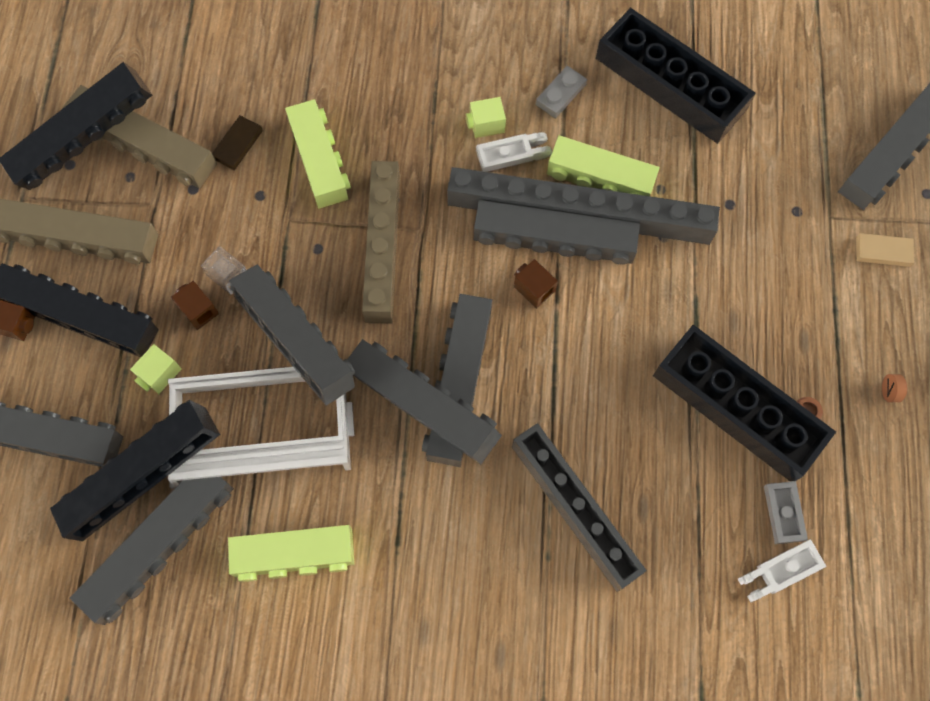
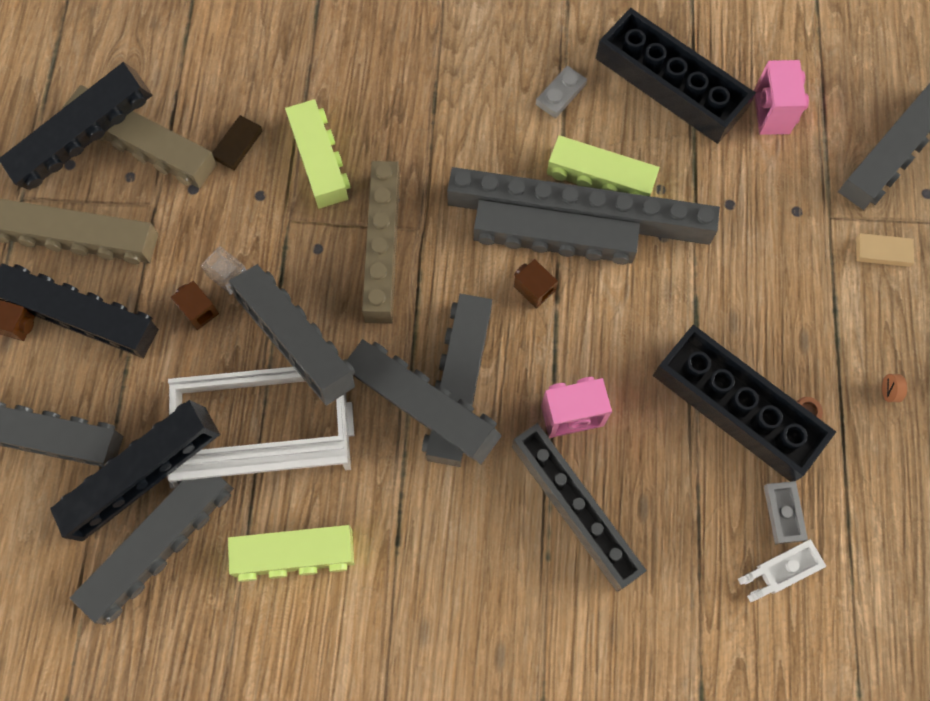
yellowish green brick [130,344,182,394] -> none
yellowish green brick [466,97,506,138] -> none
white hinge [476,132,552,172] -> none
none -> bright pink brick [541,377,612,438]
none -> bright pink brick [754,60,809,135]

